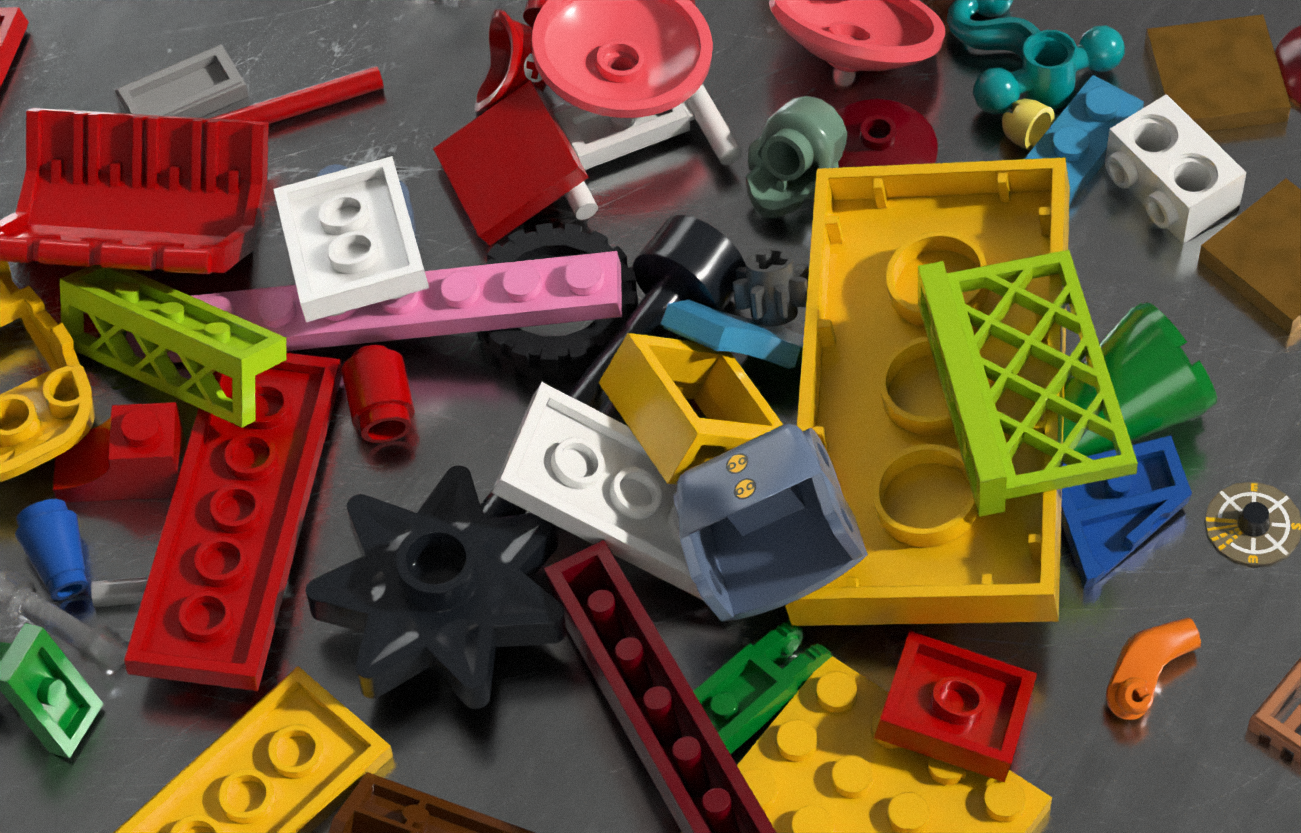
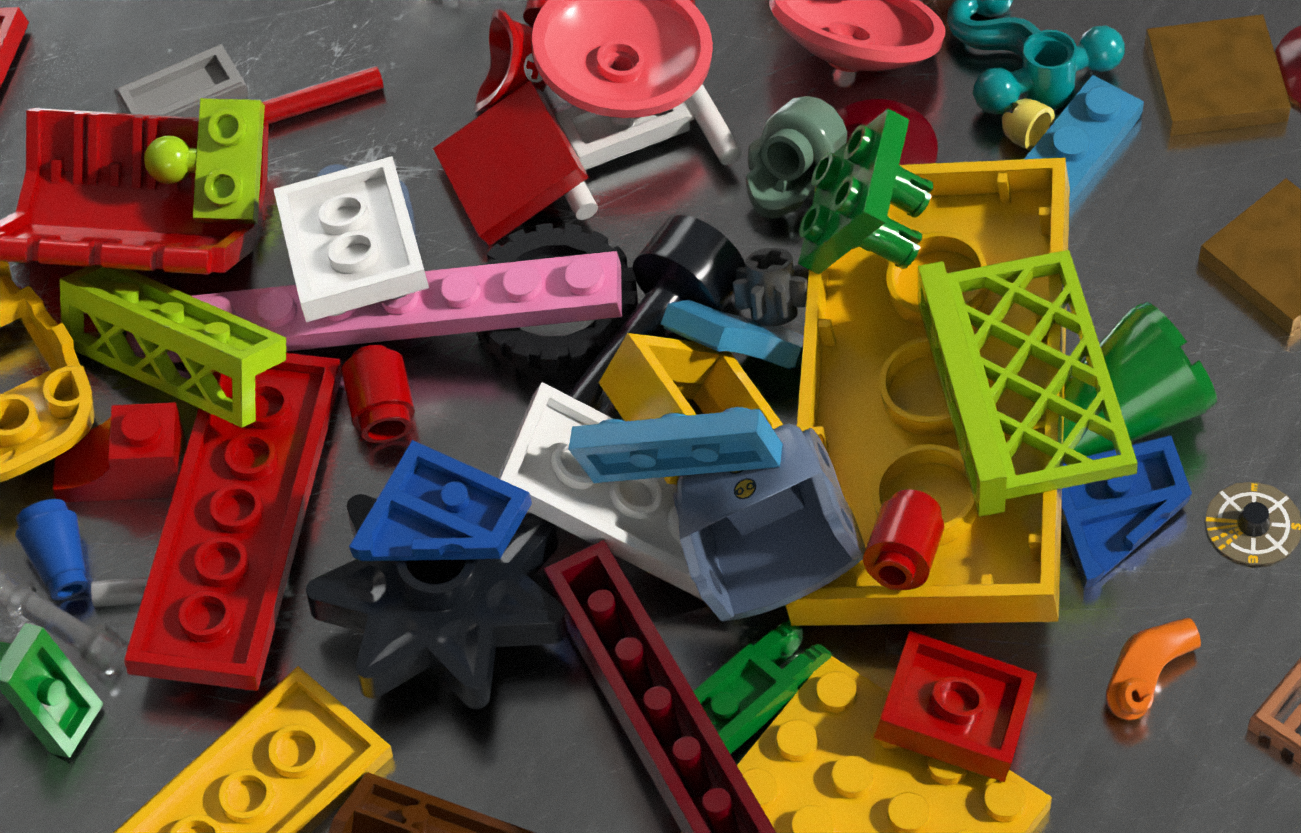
white brick [1105,94,1247,244] -> none
none -> lime plate [144,98,265,224]
none -> blue wing [349,440,532,561]
none -> dark azure plate [568,407,783,483]
none -> green plate [798,109,933,274]
none -> red brick [863,489,944,590]

